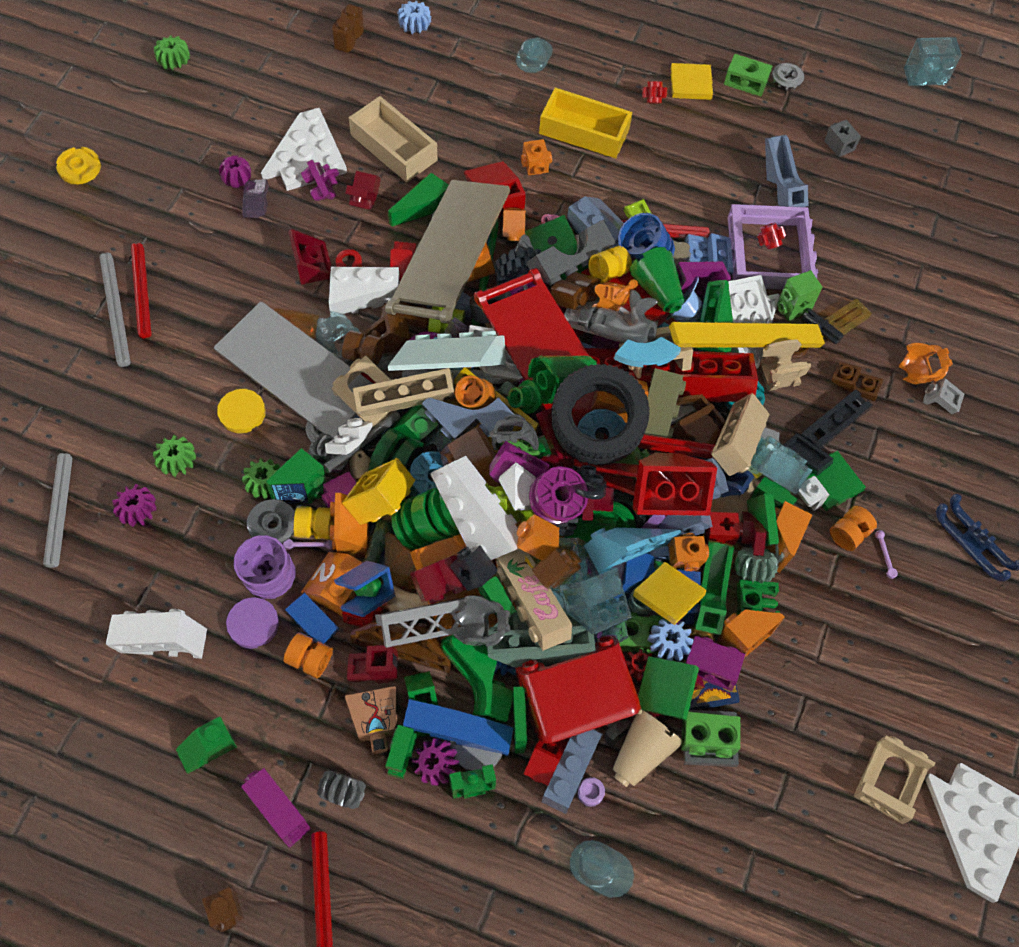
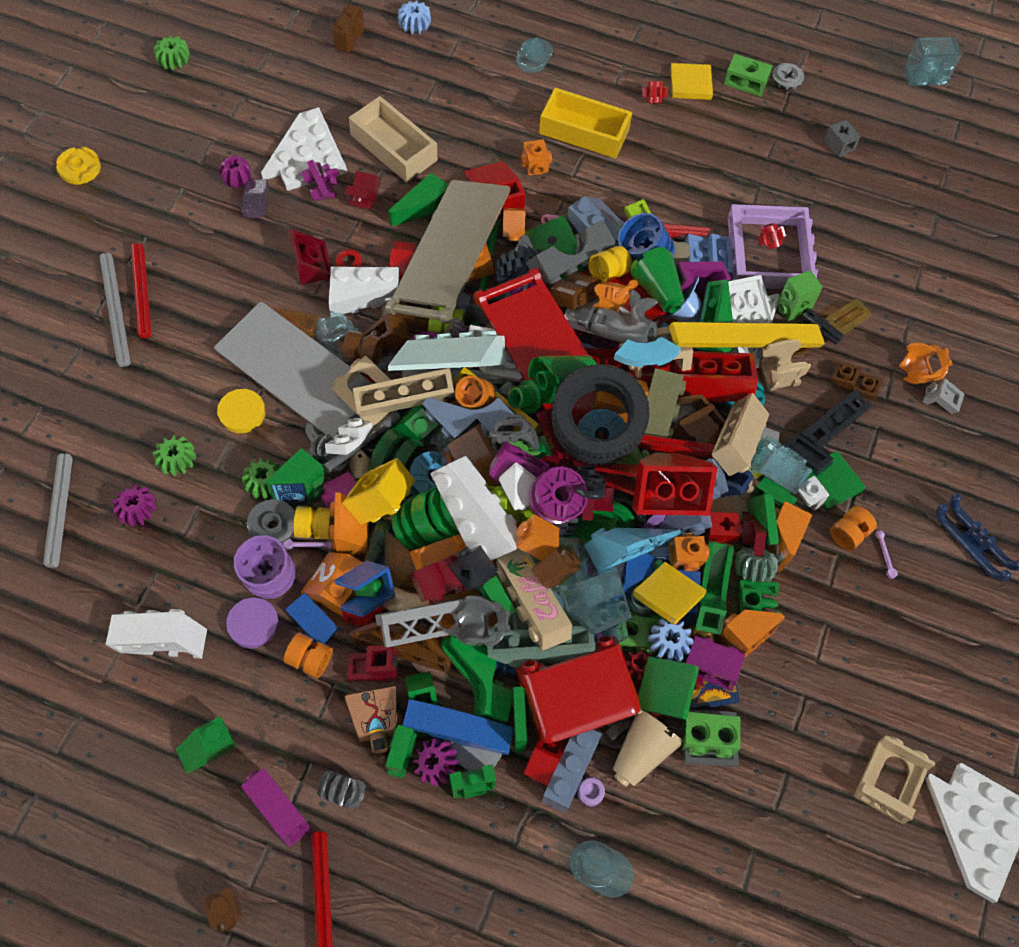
sand blue arch [765,135,808,207] -> none

